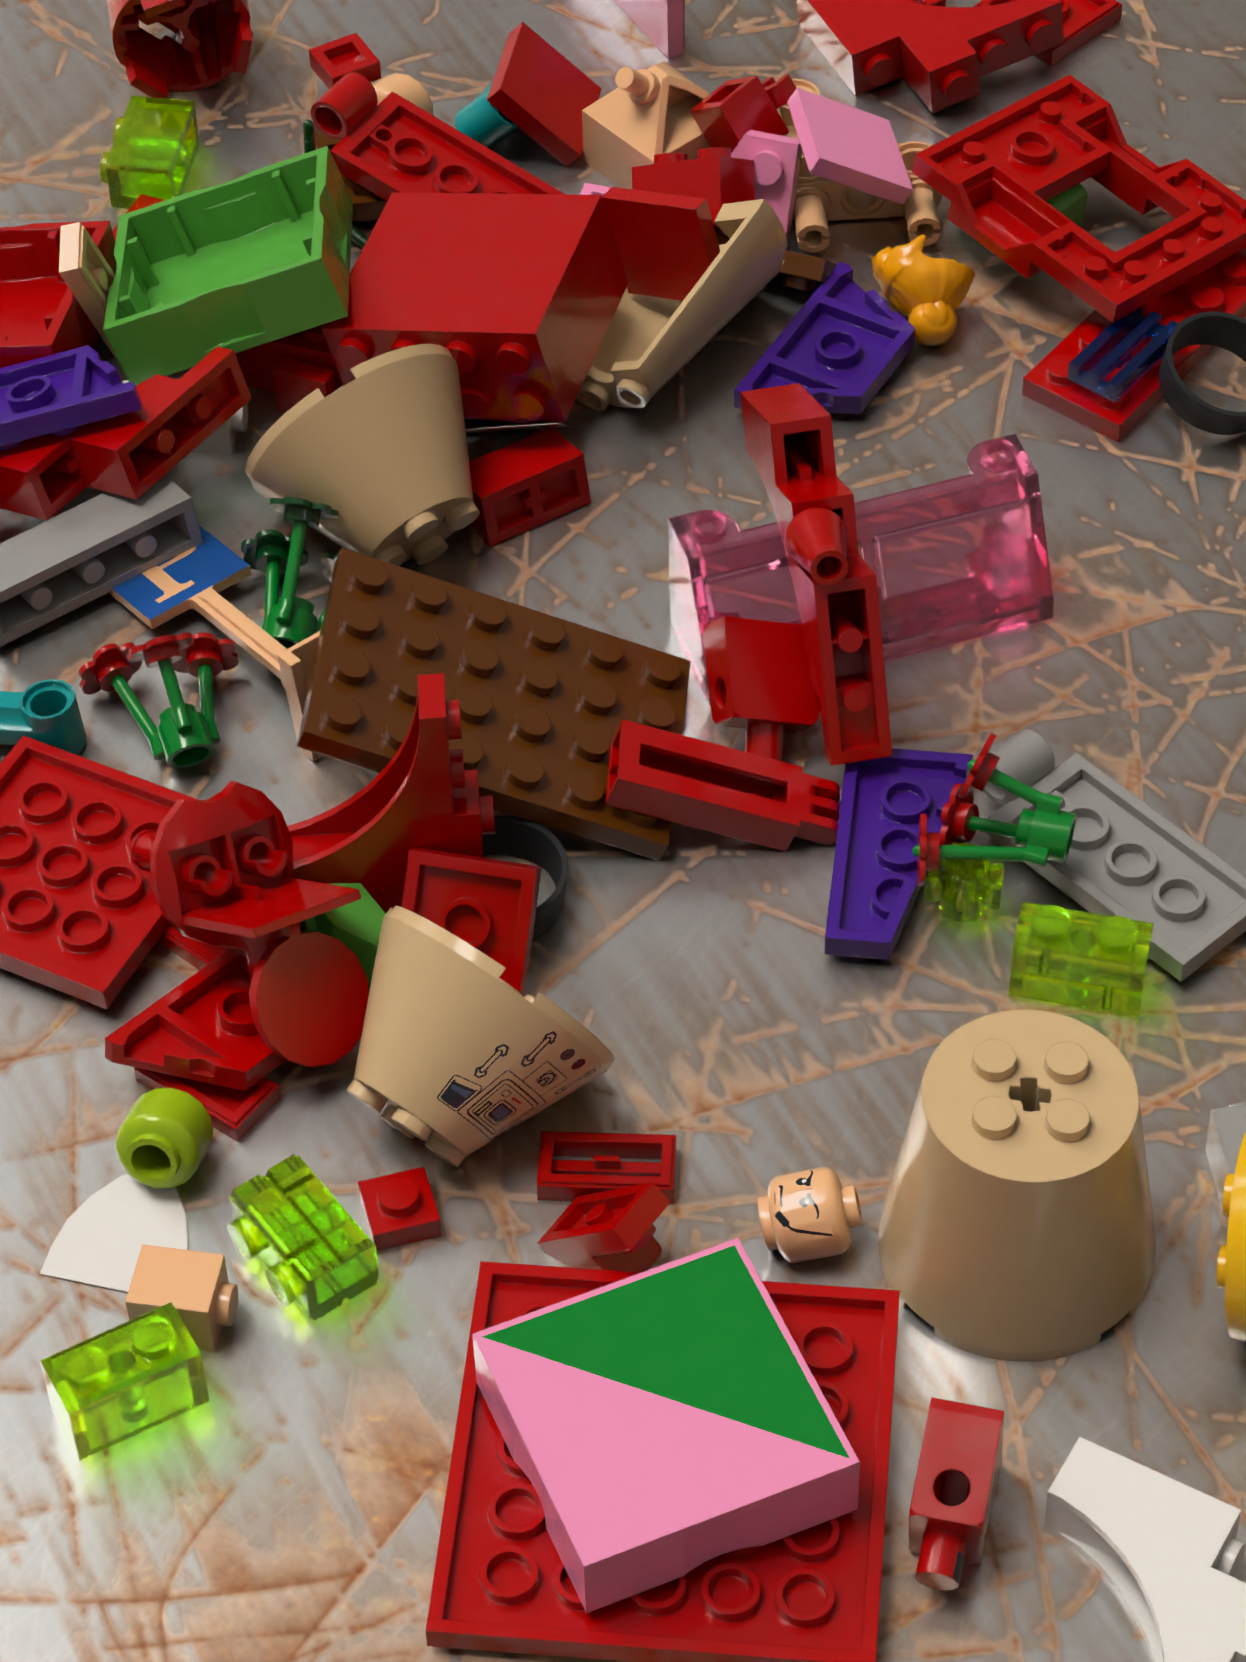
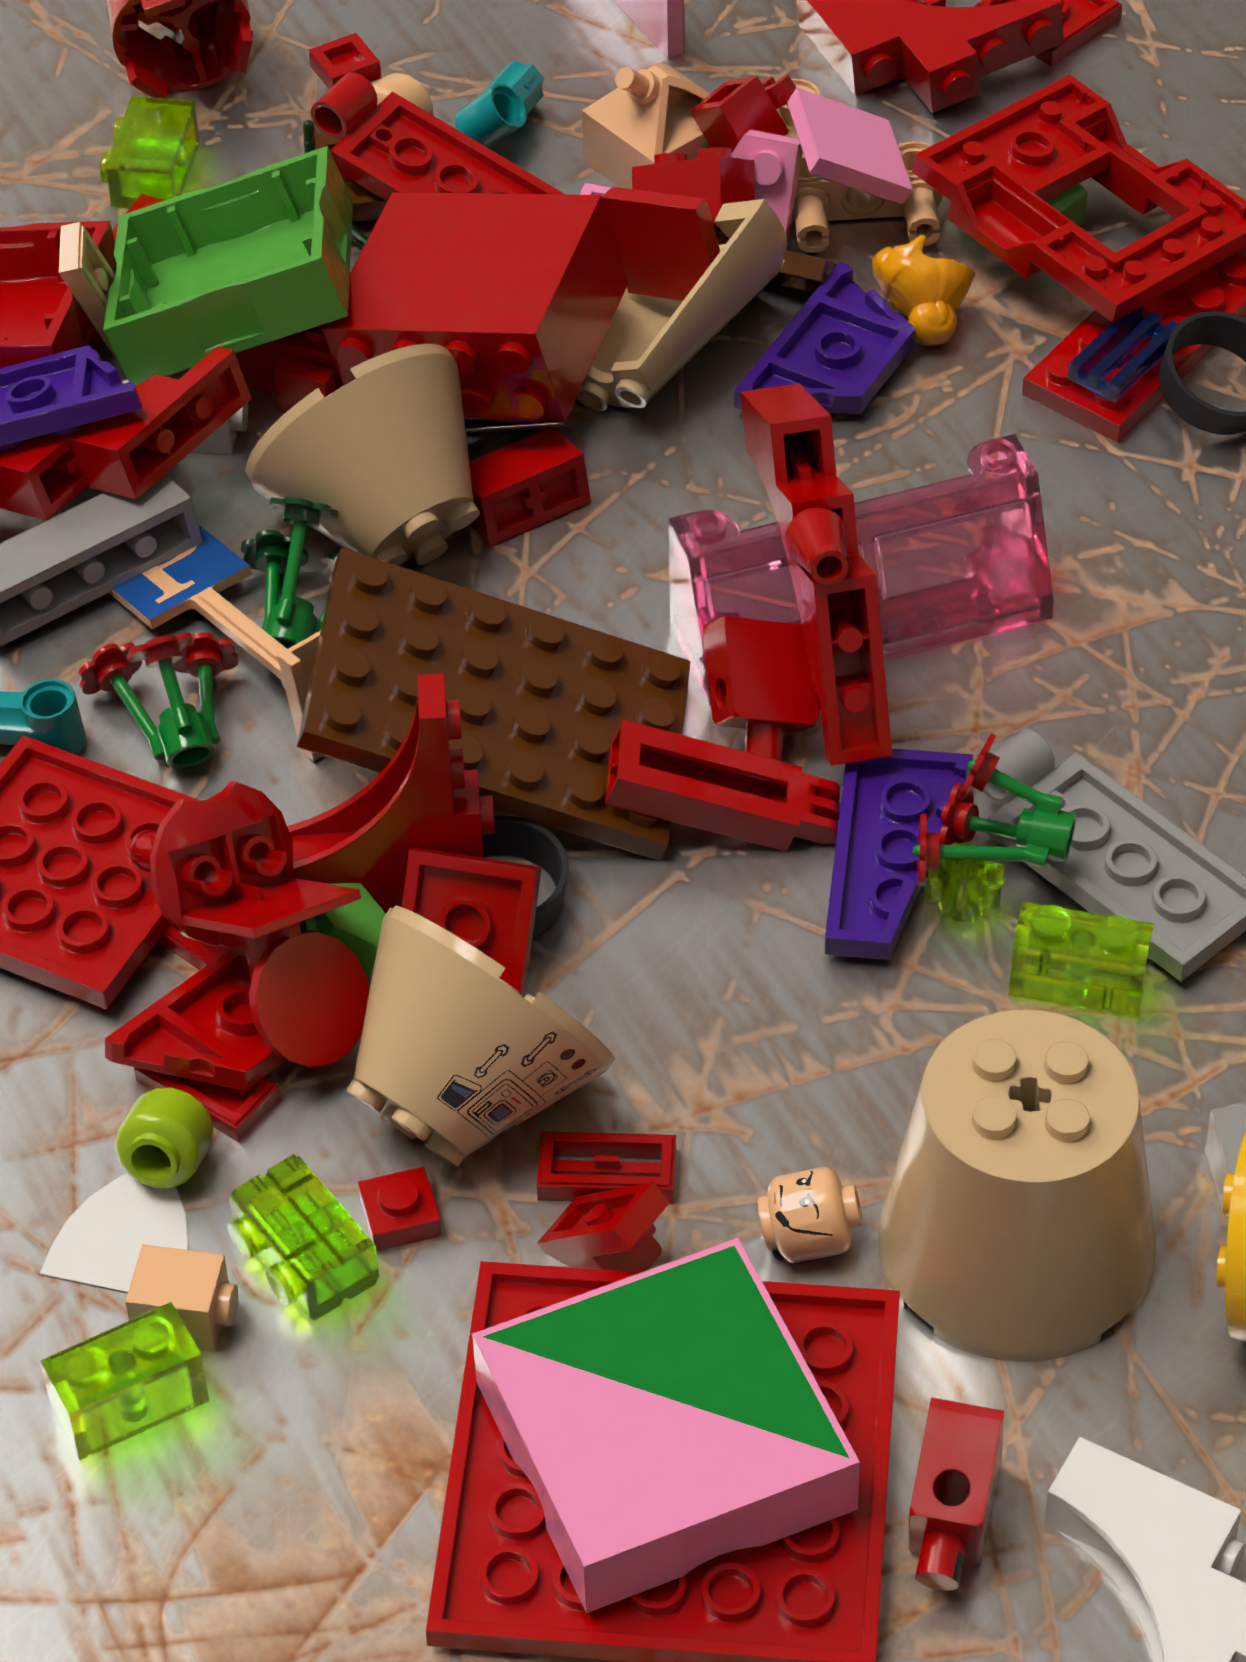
red tile [487,22,602,167] -> none

